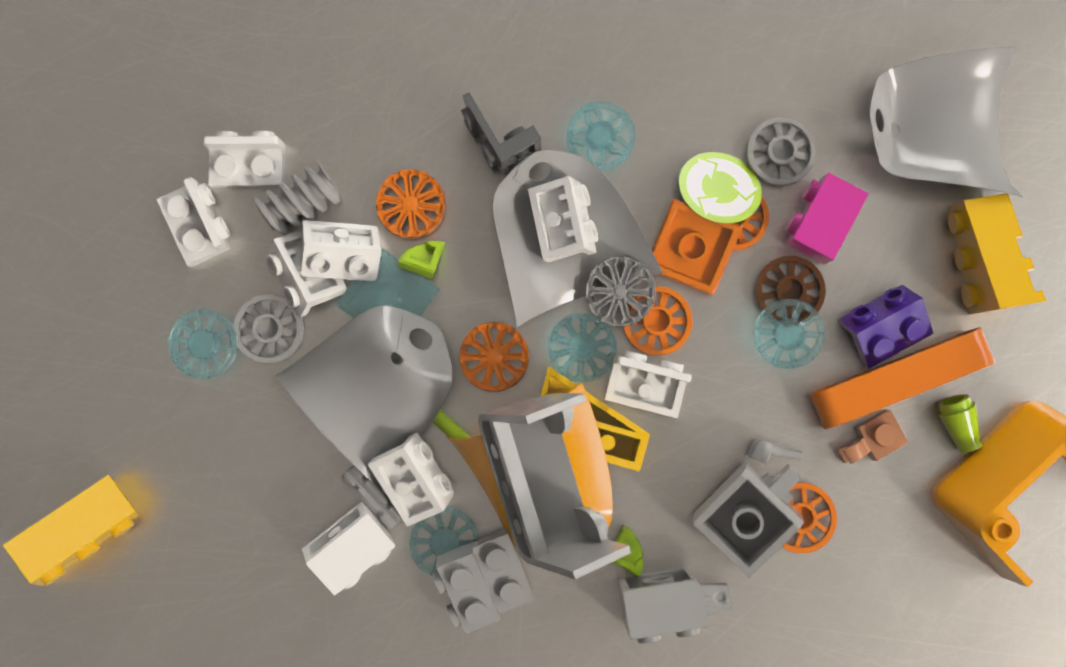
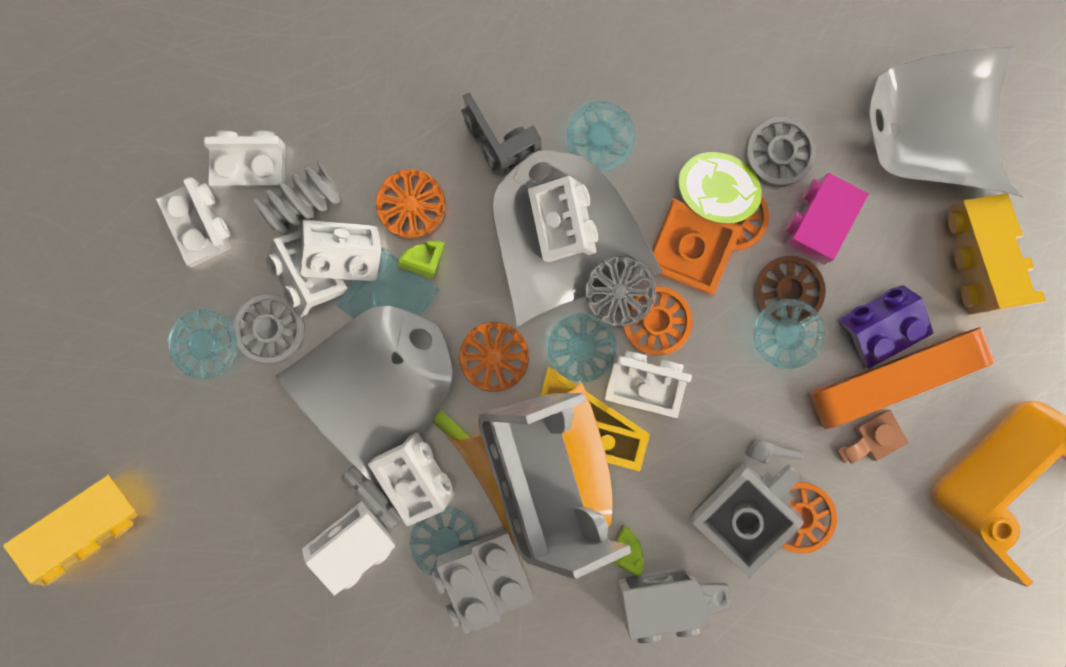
lime cone [938,394,982,453] -> none

